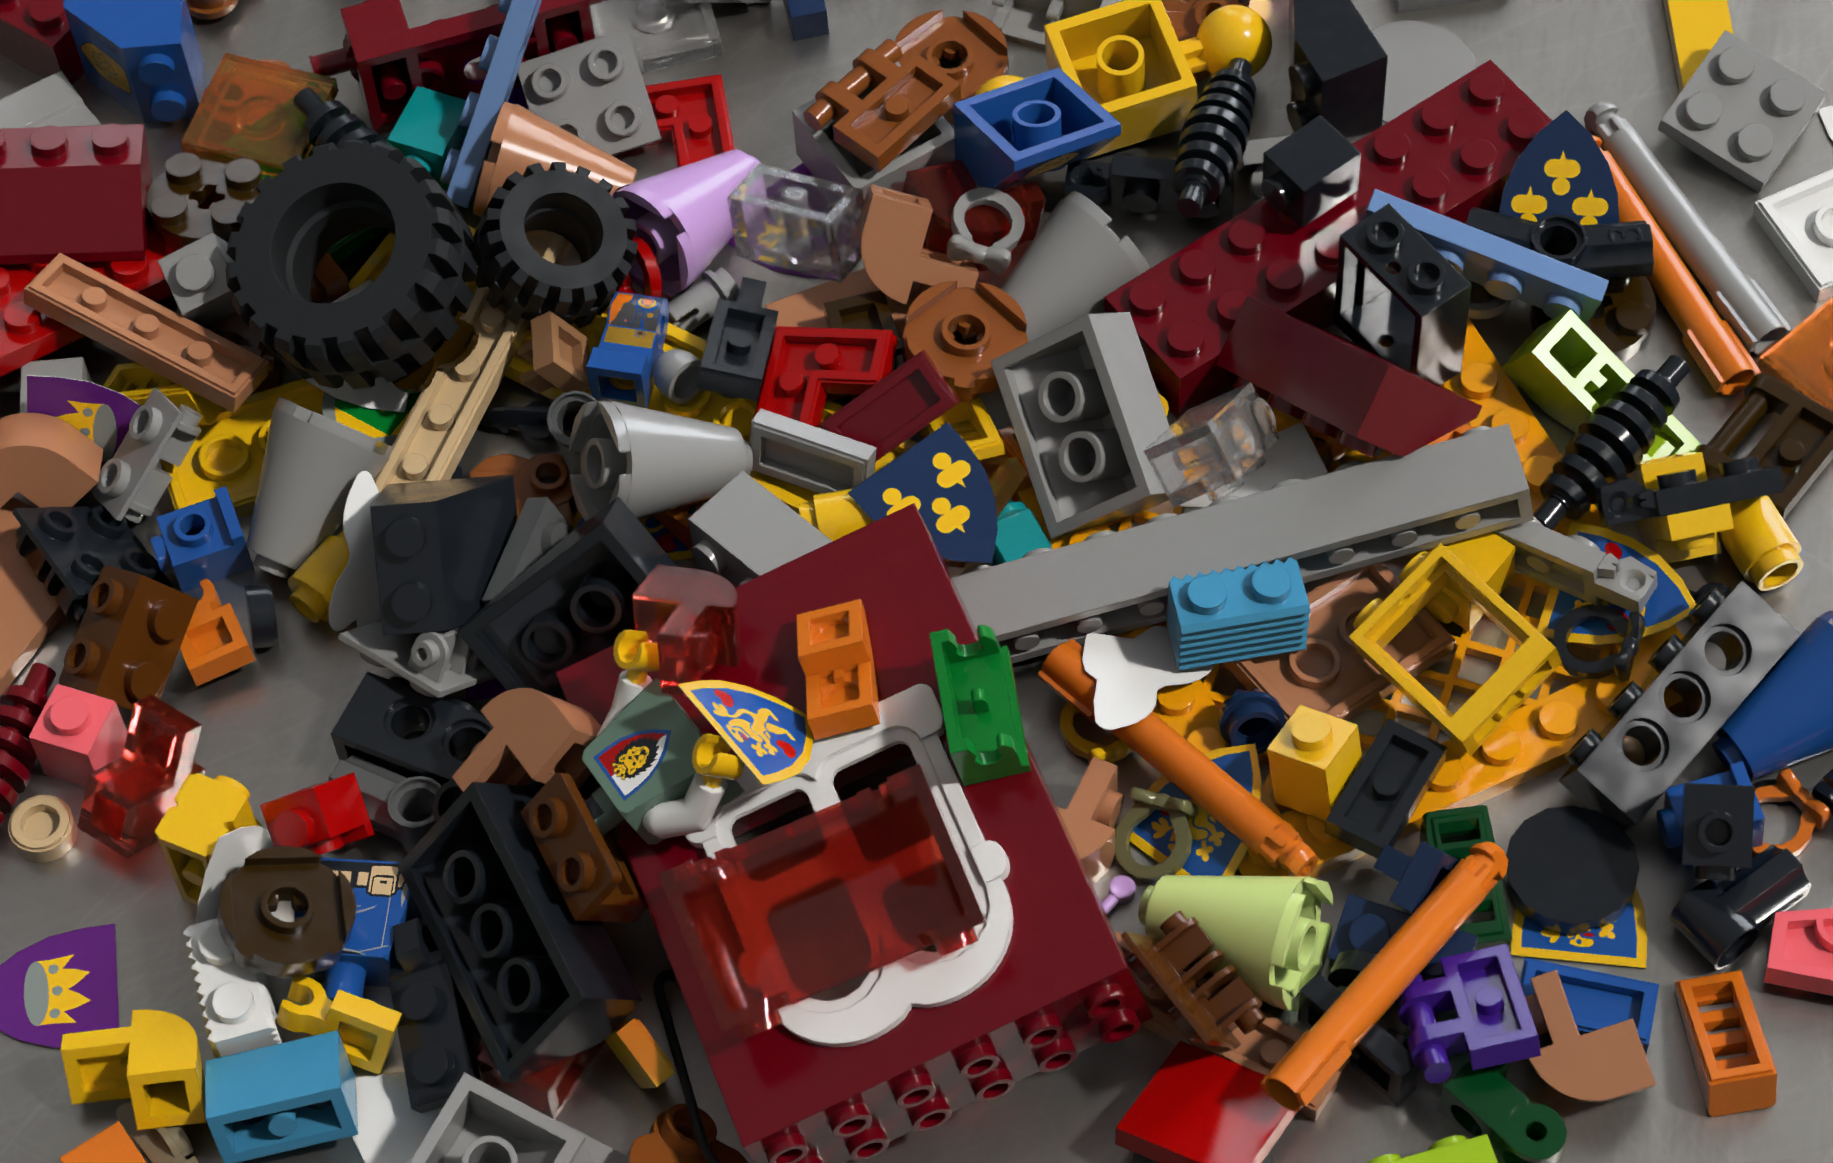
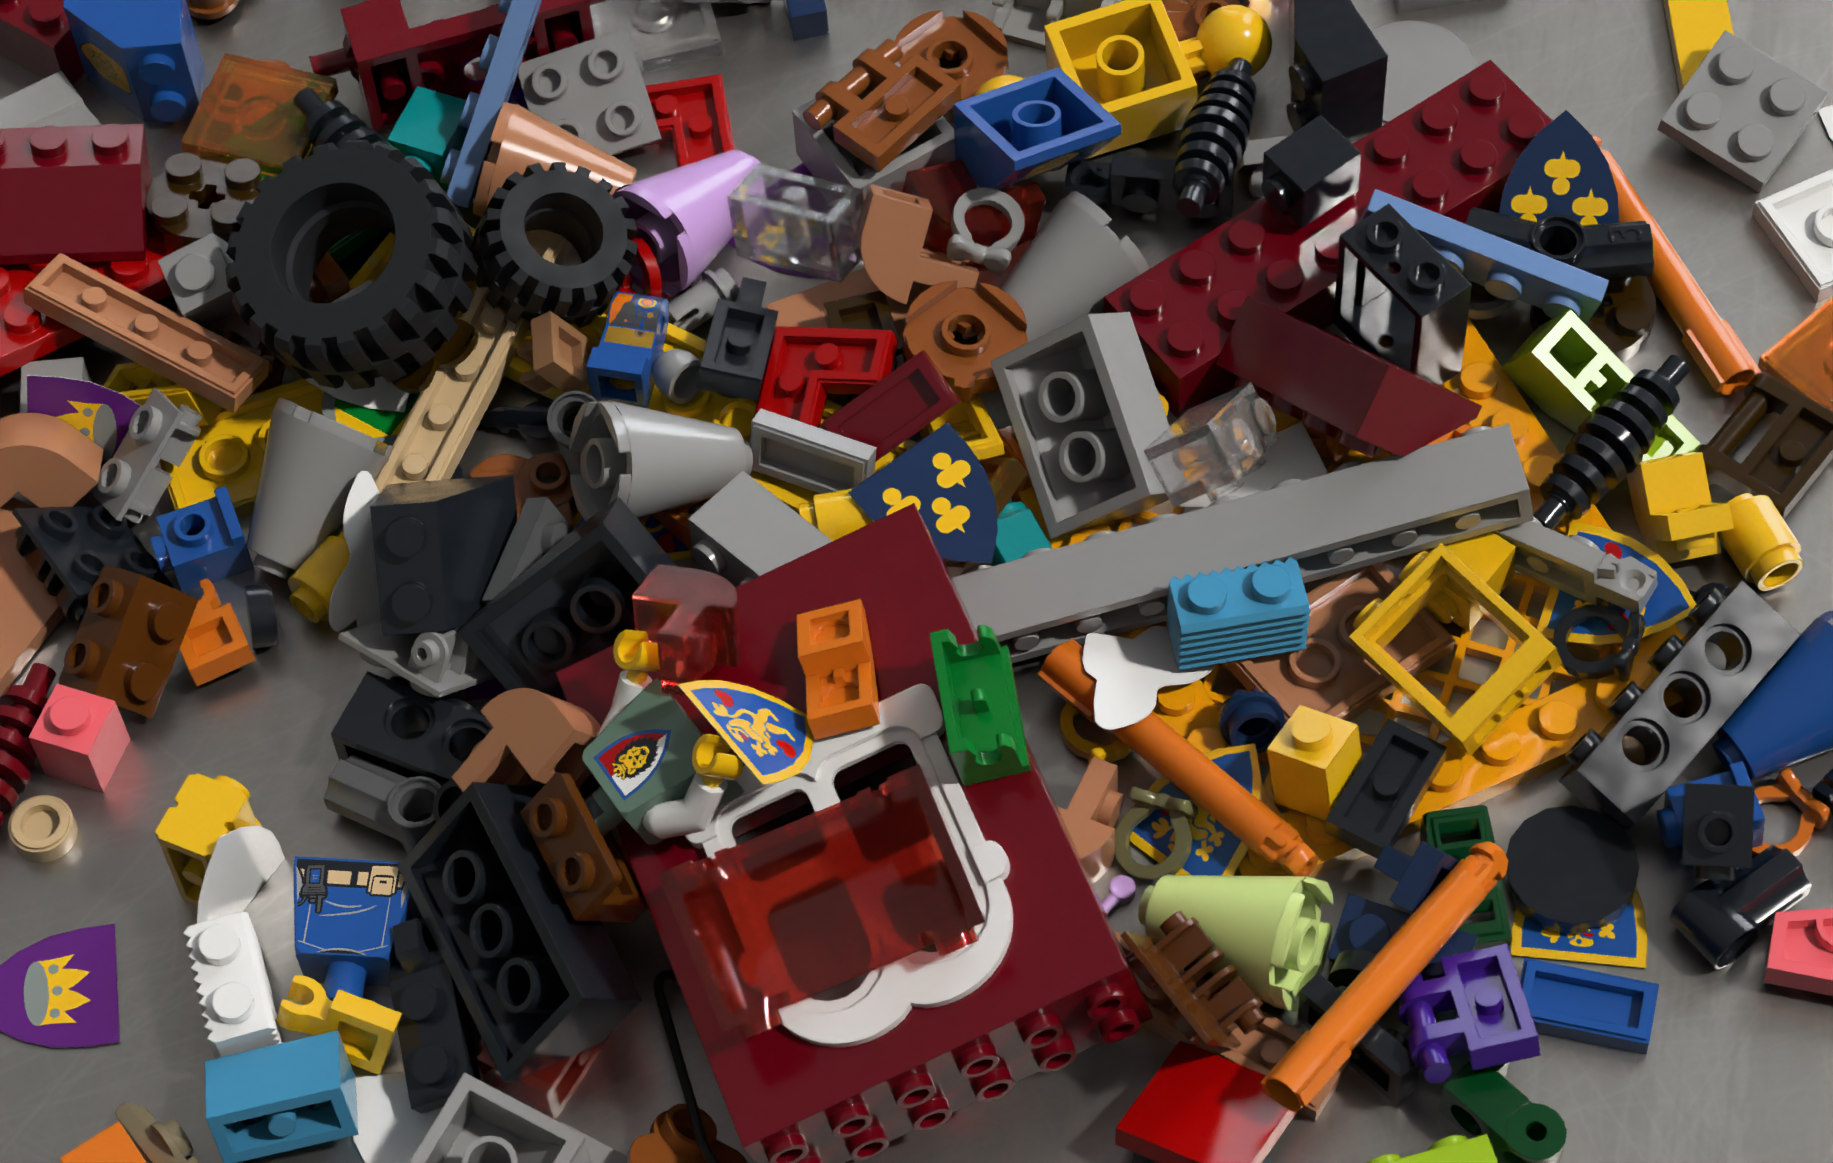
yellow brick [61,1009,206,1130] -> none
clear red brick [77,694,205,859] -> none
dark brown plate [217,846,356,977] -> none
red brick [260,772,375,855] -> none
yellow tile [605,1018,675,1089] -> none
nougat brick [1525,970,1656,1103] -> none
light grey piece [1584,101,1792,355] -> none
black hinge [1595,456,1785,526] -> none
orange slope [1674,970,1777,1117] -> none

